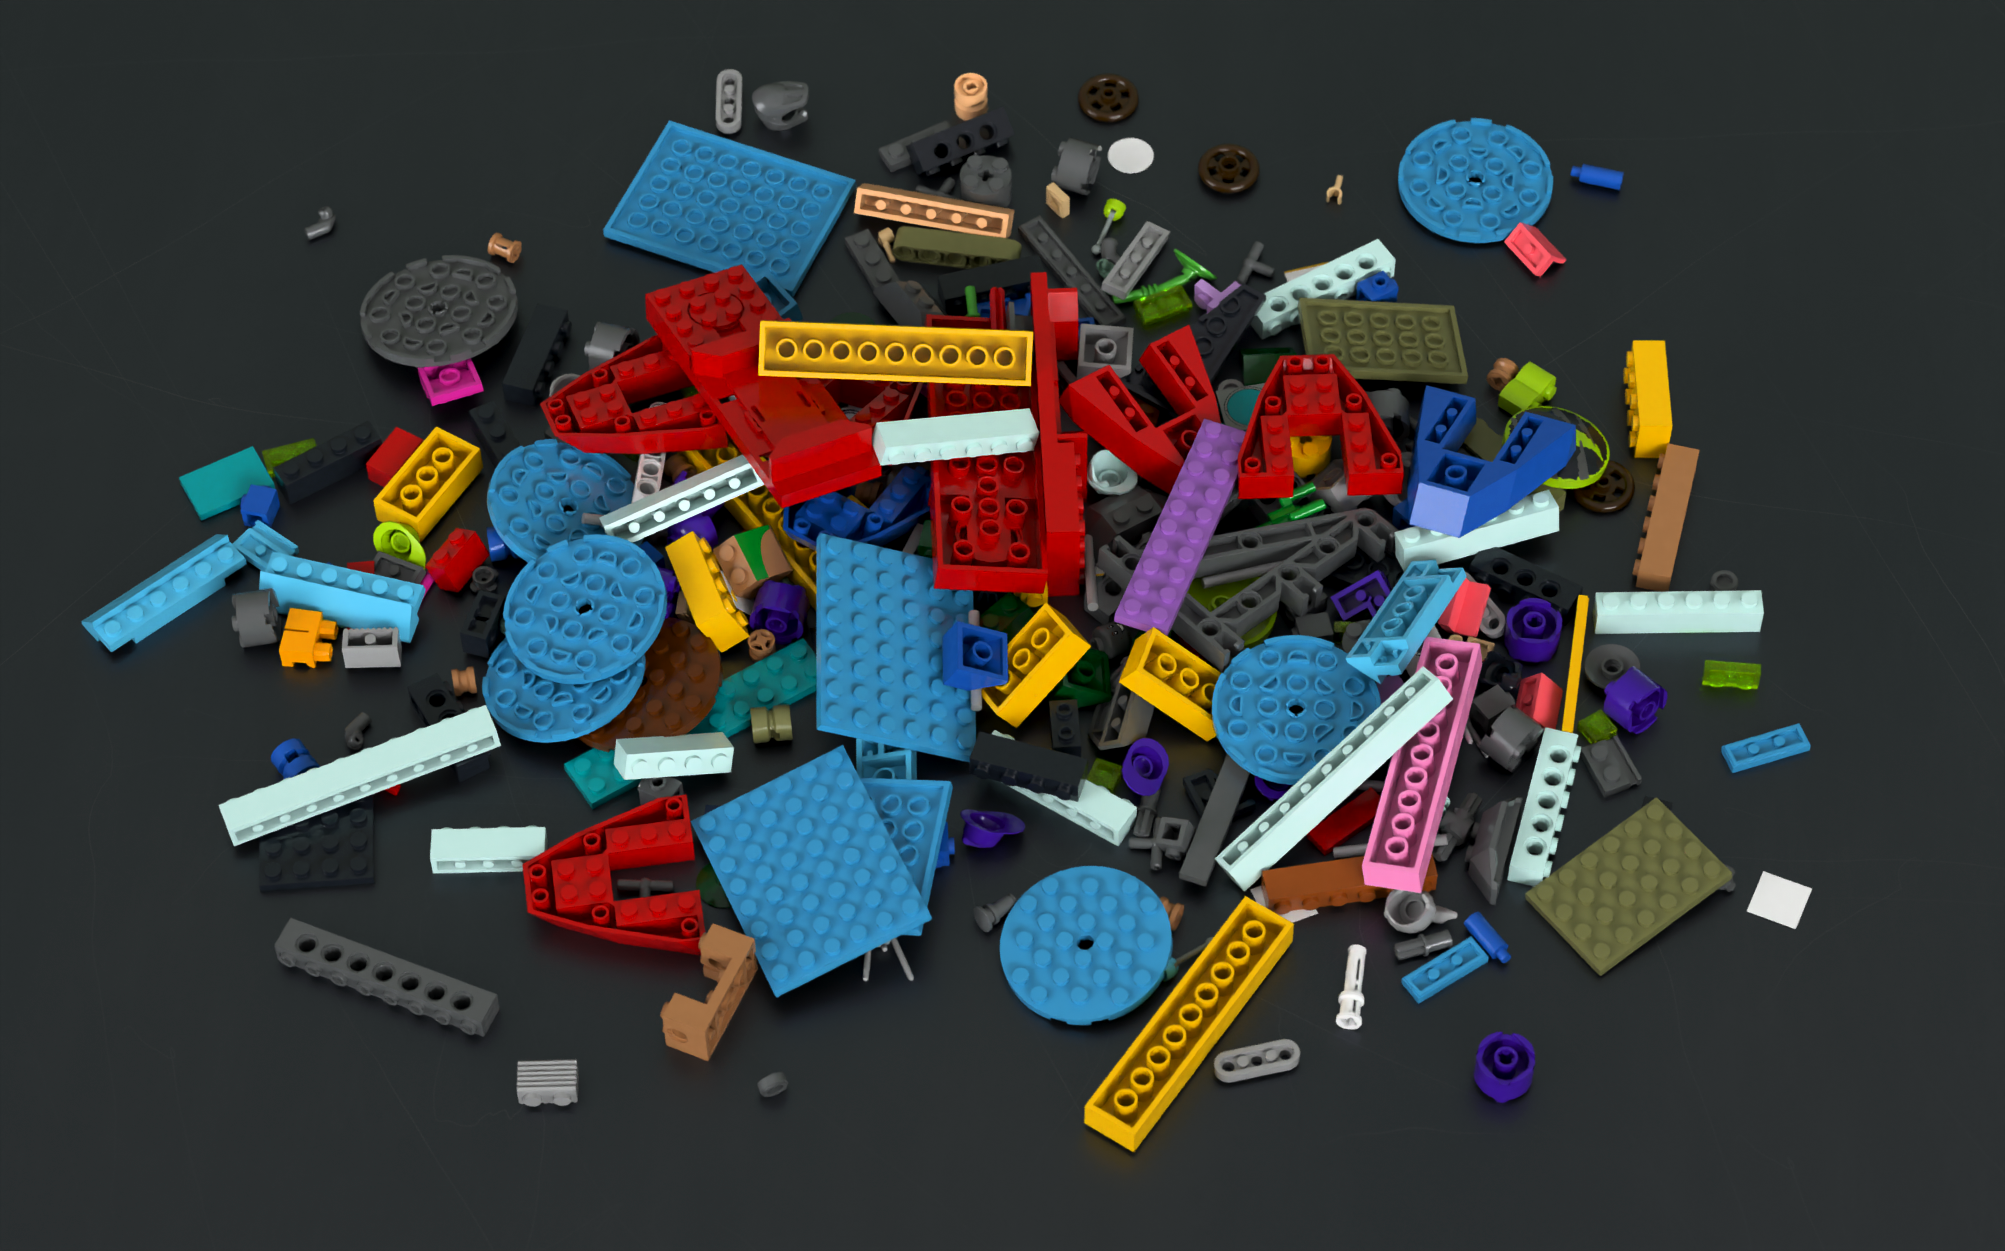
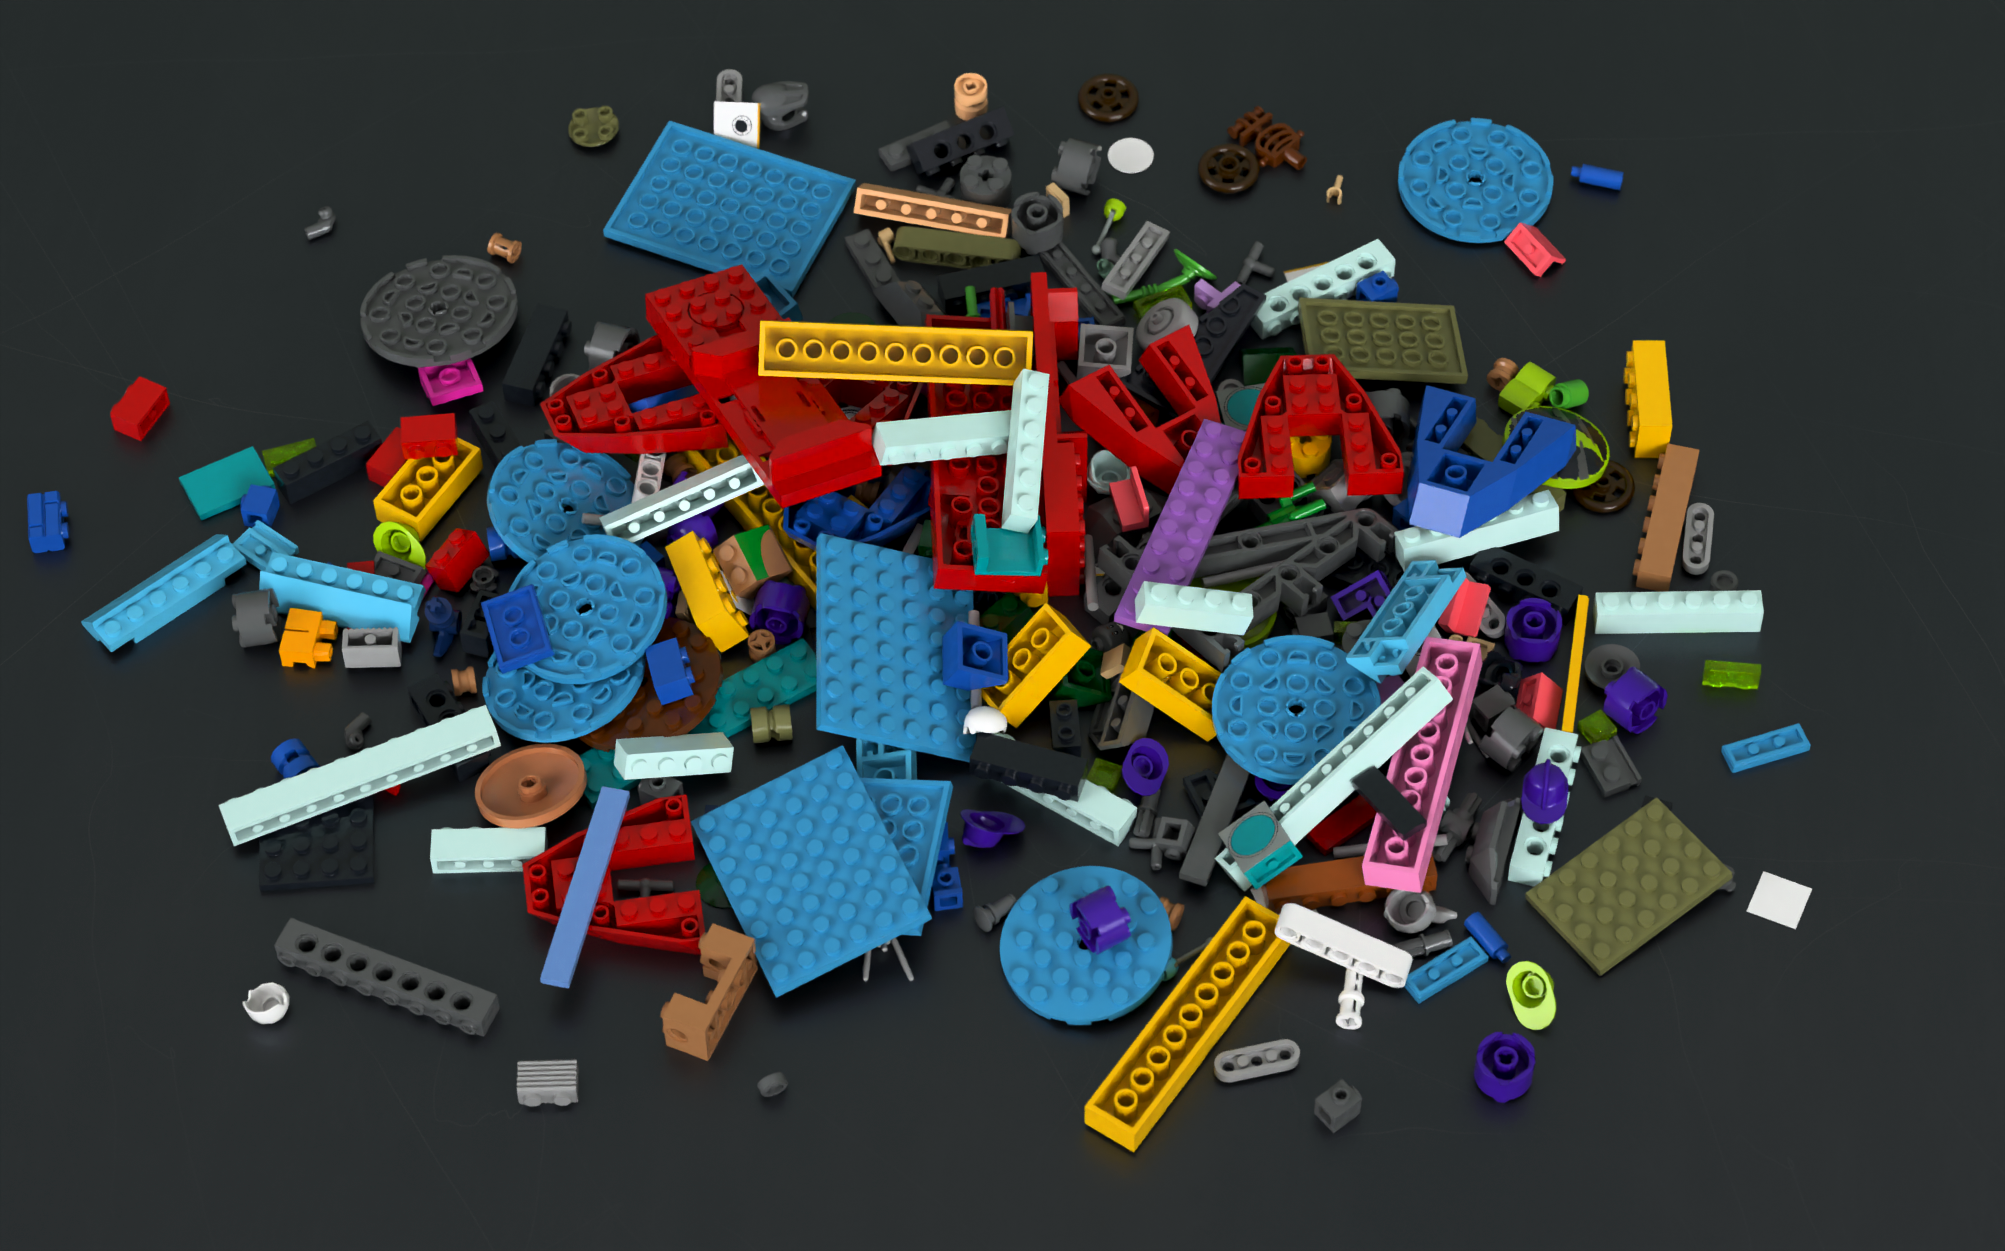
none -> blue brick [27,491,70,553]
none -> red brick [110,376,170,441]
none -> white hair [243,982,290,1024]
none -> red brick [400,413,458,459]
none -> dark blue piece [425,596,462,657]
none -> nougat dish [475,744,587,829]
none -> blue tile [481,584,555,674]
none -> medium blue tile [540,786,630,988]
none -> olive dish [568,106,619,147]
none -> blue tile [629,385,699,413]
none -> blue brick [645,637,695,705]
none -> white sticker [714,102,760,149]
none -> blue brick [931,864,963,911]
none -> white hair [963,706,1007,734]
none -> teal panel [970,514,1048,576]
none -> light aqua brick [1001,368,1049,534]
none -> dark grey brick [1011,192,1063,255]
none -> dark purple brick [1069,885,1131,955]
none -> tan tile [1100,643,1130,679]
none -> coral panel [1109,466,1149,532]
none -> light aqua brick [1135,581,1253,635]
none -> light grey wheel [1136,298,1198,351]
none -> teal panel [1218,800,1303,890]
none -> reddish brown torso [1227,106,1307,170]
none -> white beam [1274,903,1413,988]
none -> dark grey brick [1314,1079,1362,1133]
none -> black tile [1352,766,1427,841]
none -> piece [1506,961,1556,1030]
none -> dark purple piece [1521,759,1569,824]
none -> bright green brick [1549,379,1589,409]
none -> light grey plate [1682,503,1714,575]

